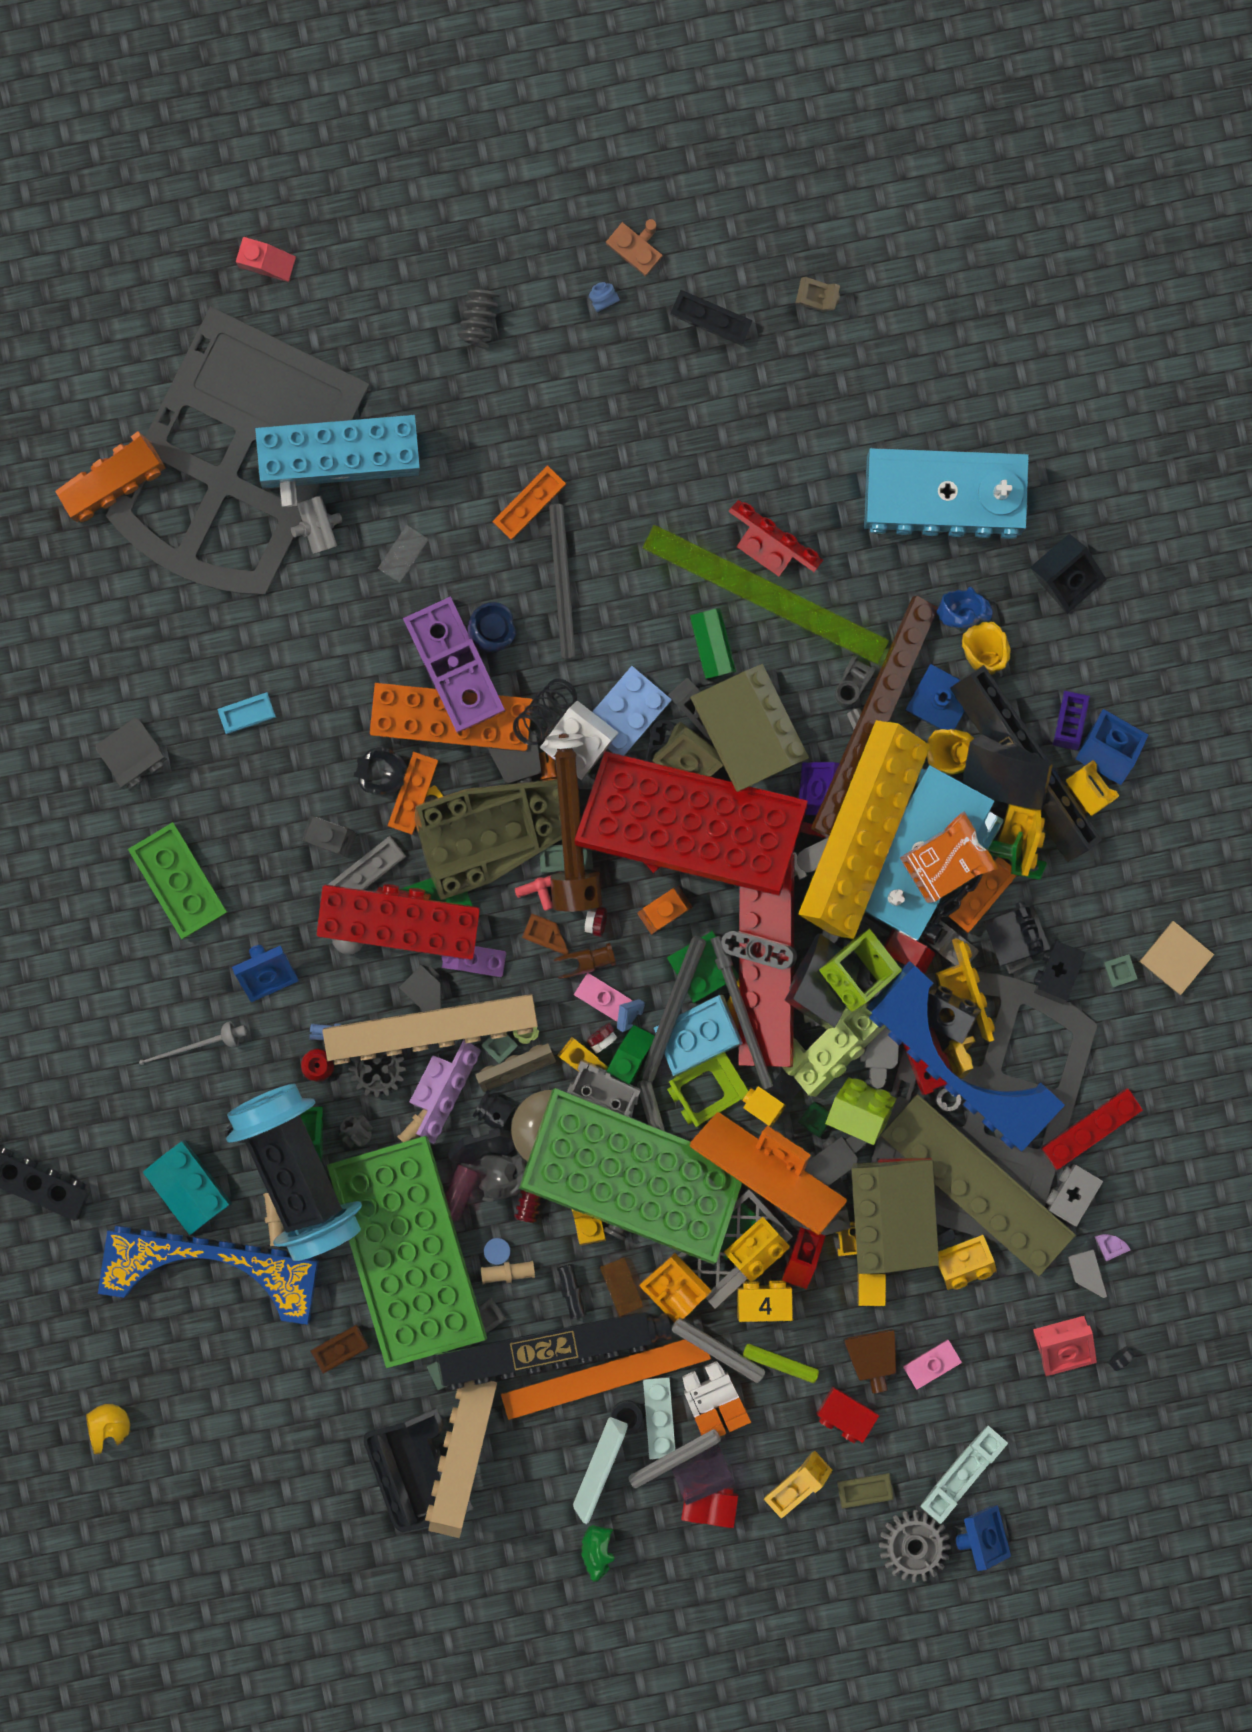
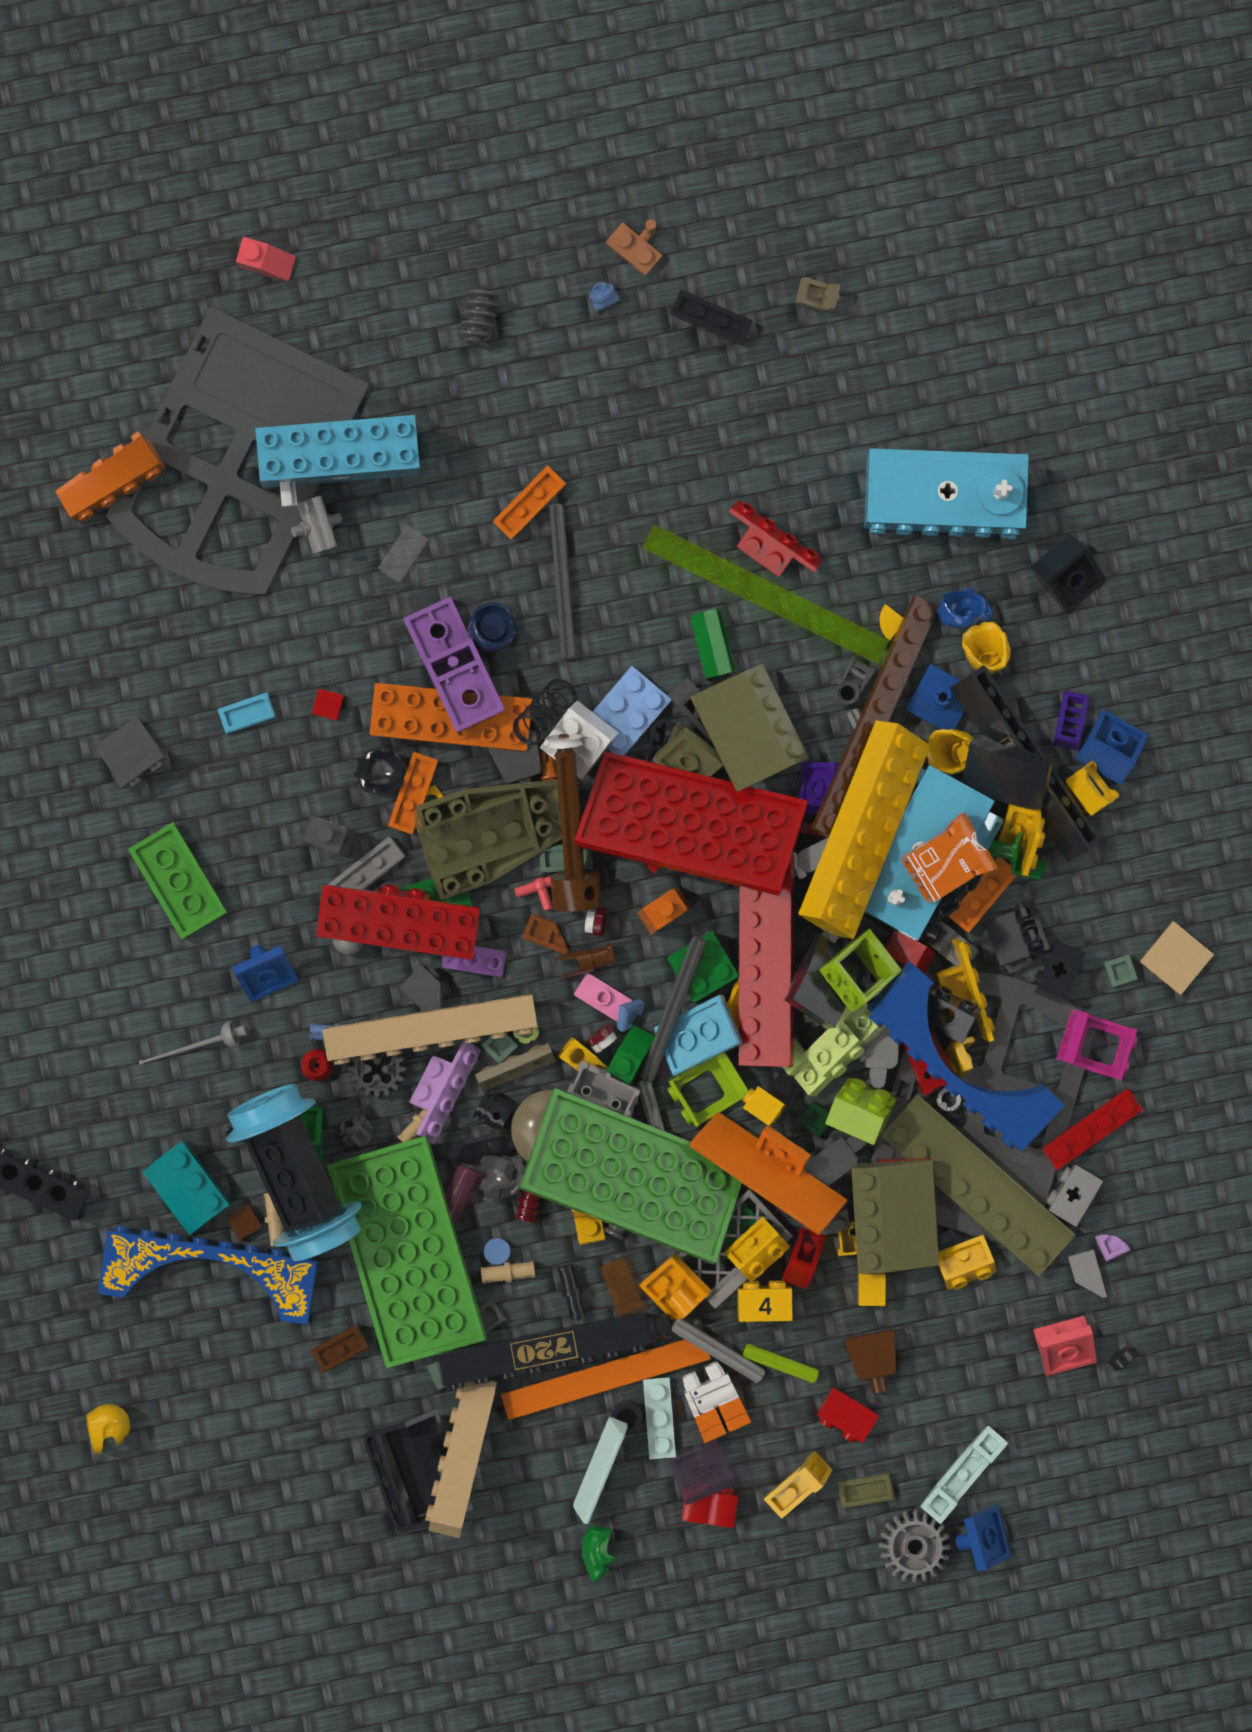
light grey axle [629,1429,721,1488] -> none
dark grey bar [710,936,773,1089] -> none
dark grey beam [721,931,797,969] -> none
bright pink plate [903,1339,962,1390] -> none
none -> reddish brown tile [226,1204,263,1241]
none -> red tile [312,689,344,721]
none -> yellow tile [879,604,903,641]
none -> dark pink window [1056,1009,1138,1080]

